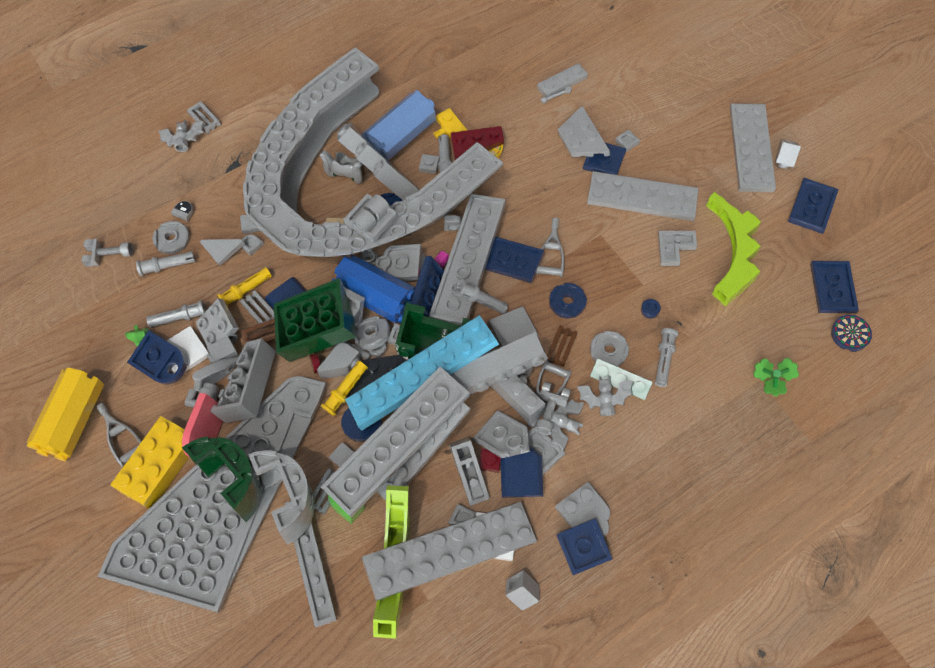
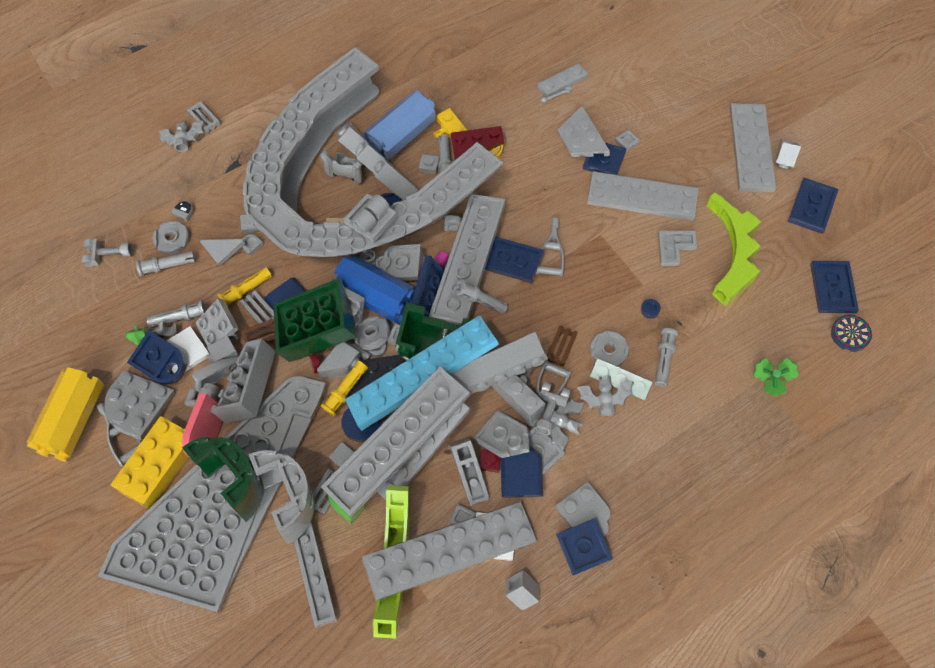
light grey tile [489,306,540,347] -> none
dark blue tile [549,283,587,319] -> none
none -> light grey plate [105,371,175,440]
none -> light grey piece [151,321,177,337]

